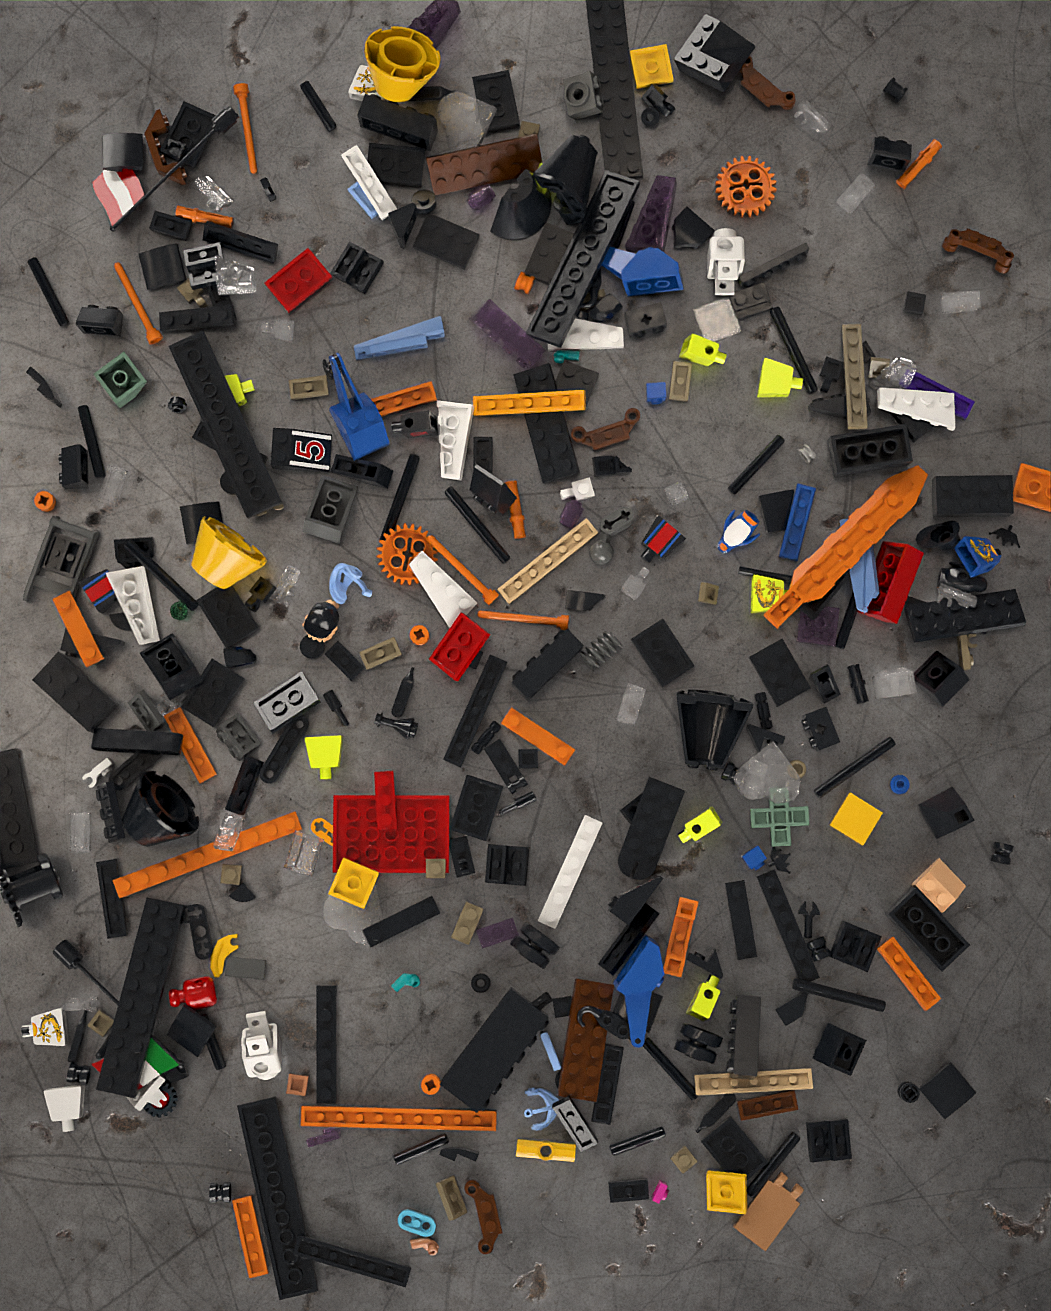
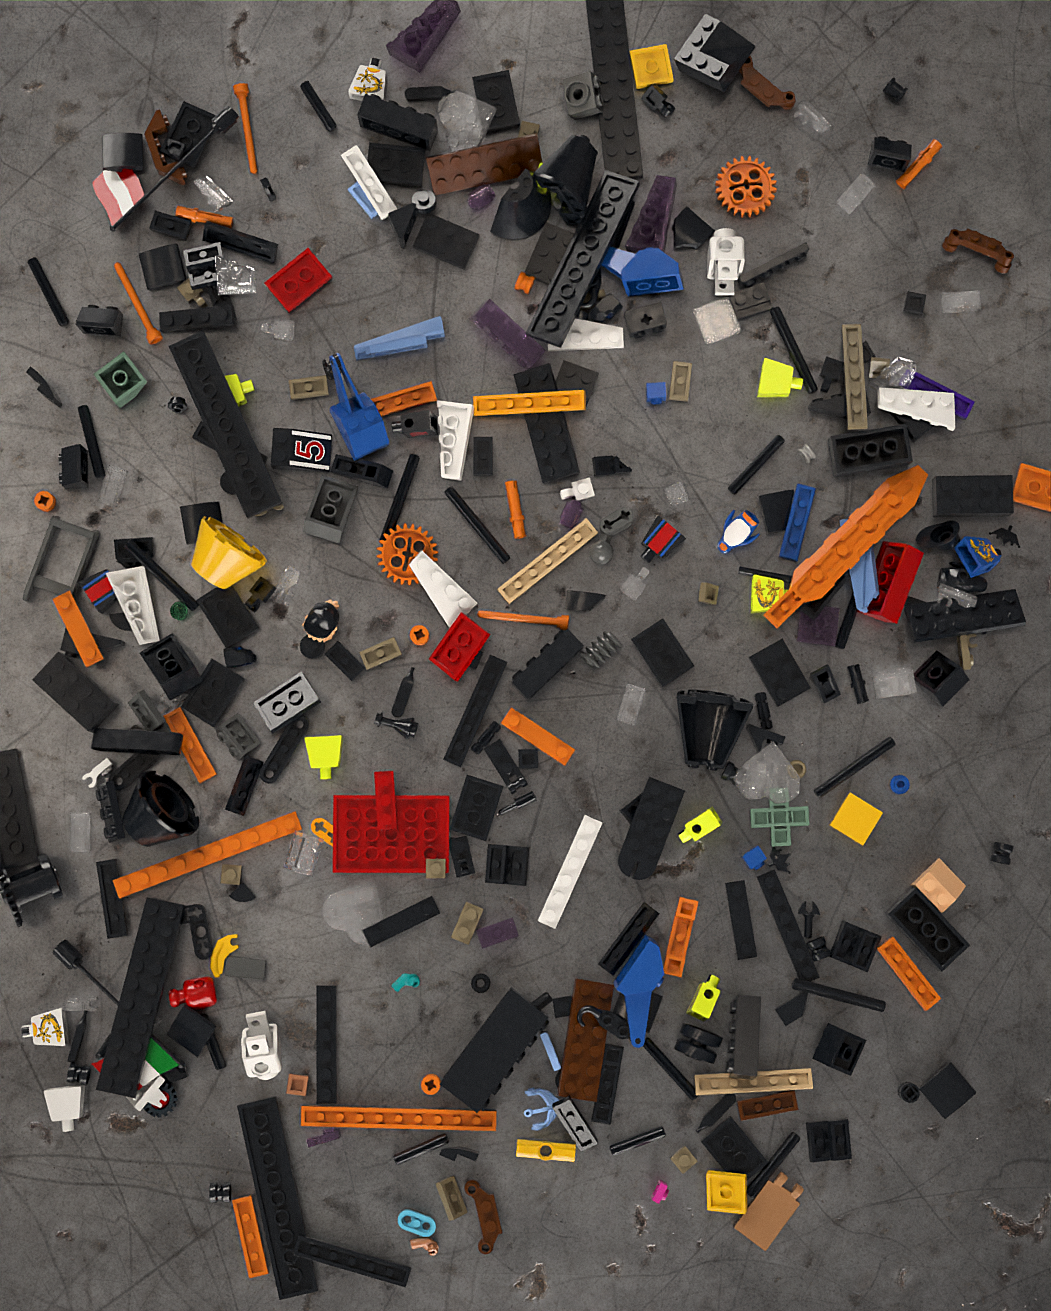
black slope [40,532,86,579] -> none
dark tan plate [87,1009,114,1037] -> none
clear plate [213,813,245,851] -> none
black axle [323,690,349,727] -> none
yellow plate [328,858,379,909] -> none
light blue helmet [329,563,372,604] -> none
black slope [330,241,384,294] -> none
yellow cone [364,26,441,102] -> none
orange piece [427,535,499,605] -> none
black slope [469,464,517,515] -> none
black wheel [510,922,560,969] -> none
teal arm [553,350,580,364] -> none
reddish brown plate [571,408,640,451] -> none
black slope [608,876,664,925] -> none
black plate [608,1178,649,1203] -> none
black plate [641,107,660,127] -> none
neon yellow torso [679,333,727,366] -> none
black slope [686,948,723,979] -> none
black brick [801,707,840,751] -> none
black slope [918,787,975,839] -> none

